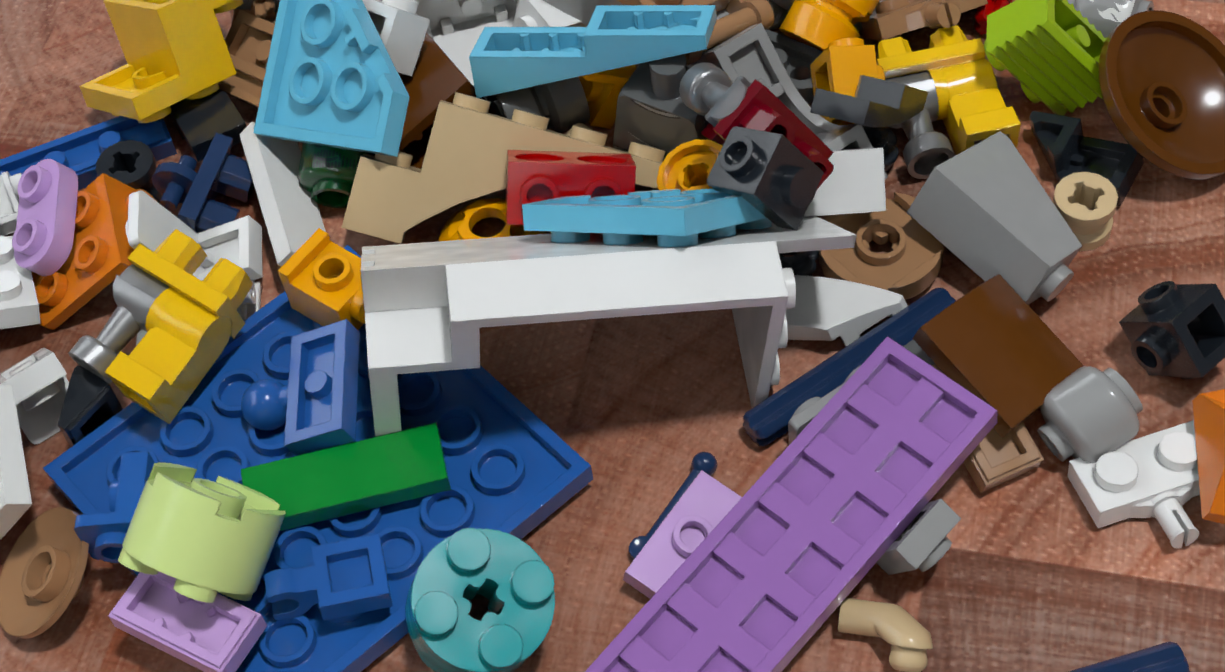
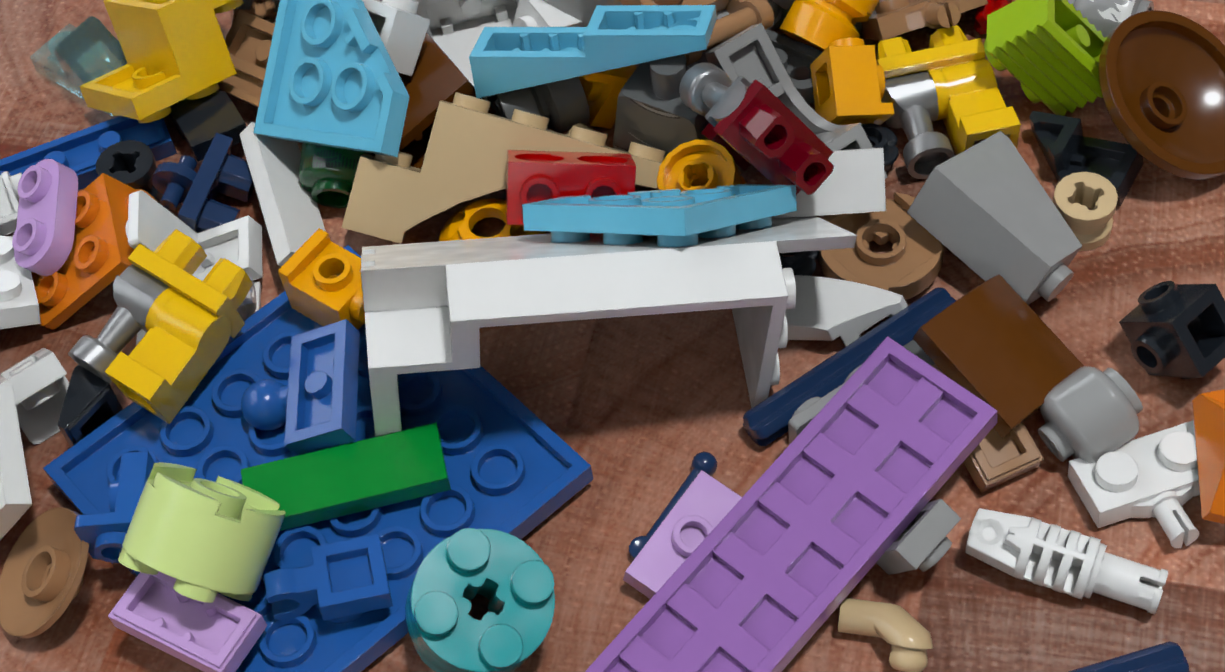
black bracket [707,126,824,231] -> none
black slope [810,75,928,127] -> none
none -> clear light blue slope [30,16,127,116]
none -> white hinge [965,508,1168,615]

